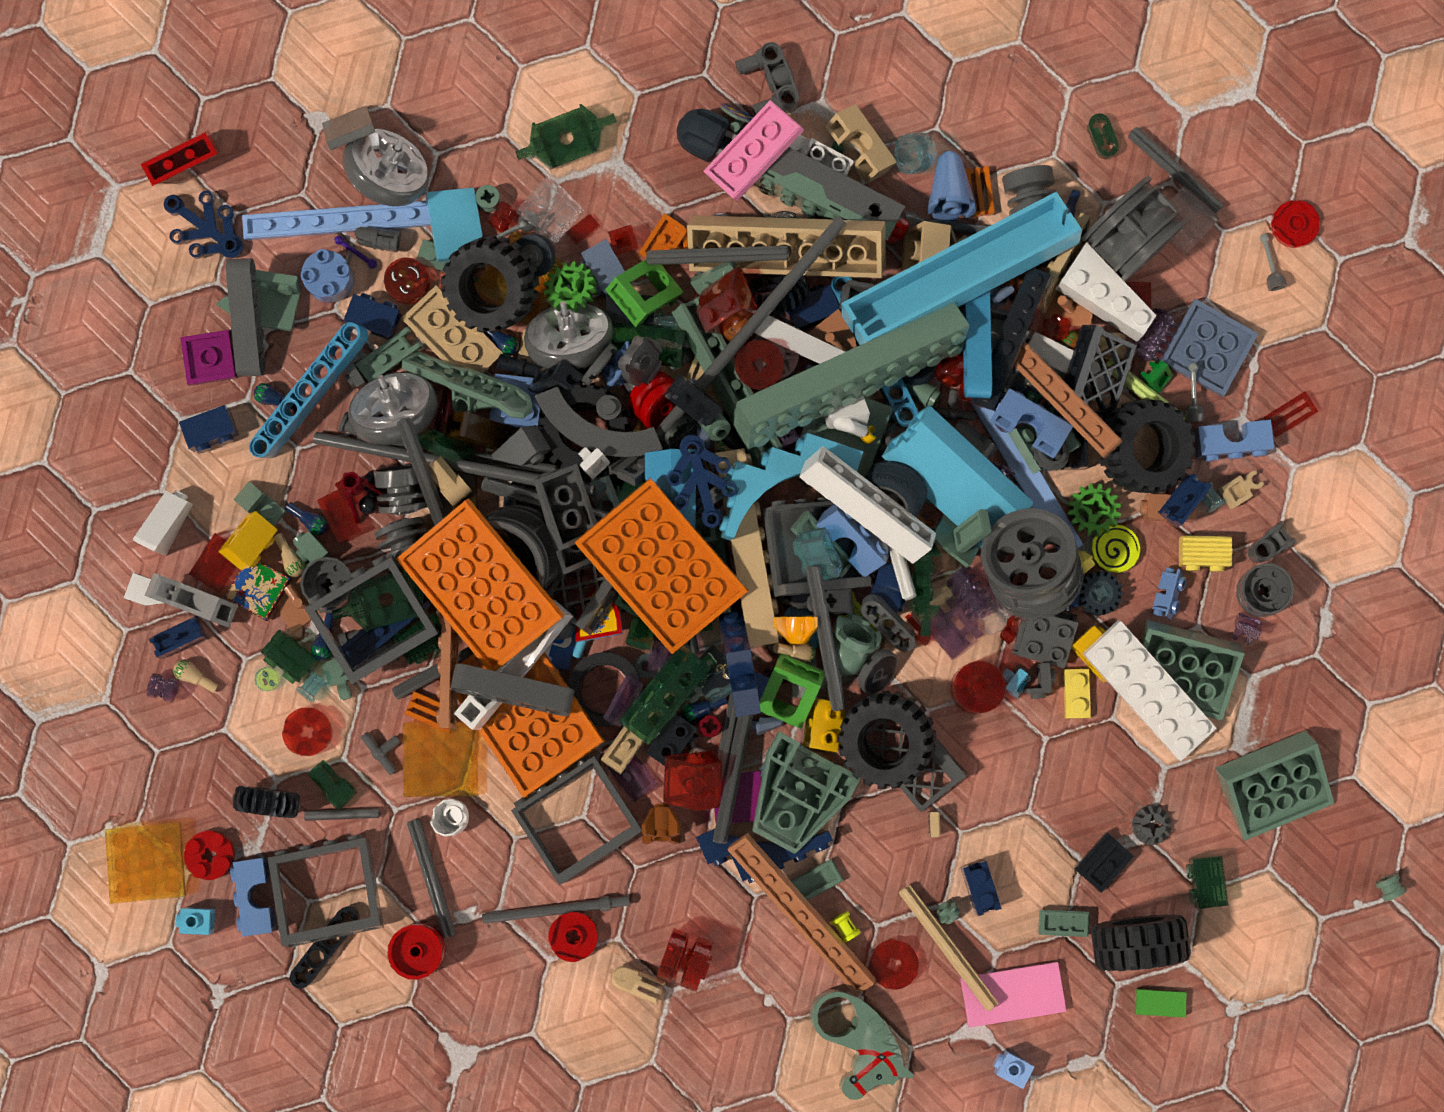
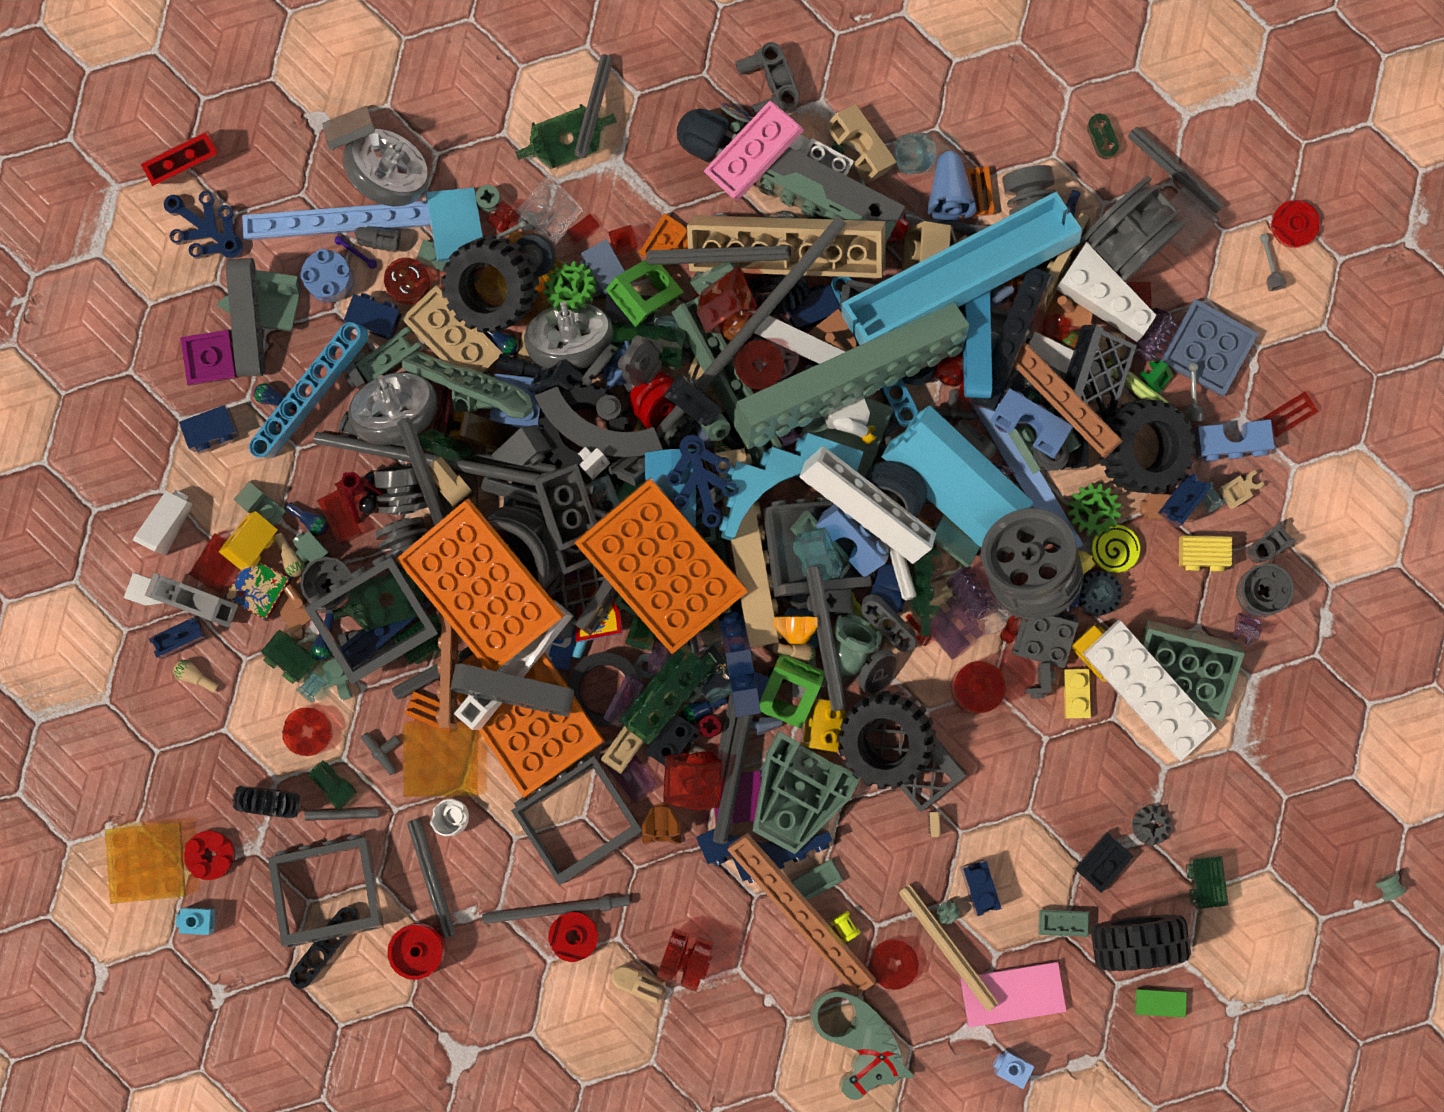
clear purple wheel [147,673,179,702] -> none
medium blue arch [230,857,277,937] -> none
clear light blue tile [254,667,280,692] -> none
sand green cone [906,383,942,408] -> none
sand green tile [953,509,992,553] -> none
medium azure tile [1001,668,1031,699] -> none
medium blue hinge [1152,567,1186,620] -> none
sand green slope [1215,731,1334,841] -> none
none -> dark grey axle [575,54,613,158]

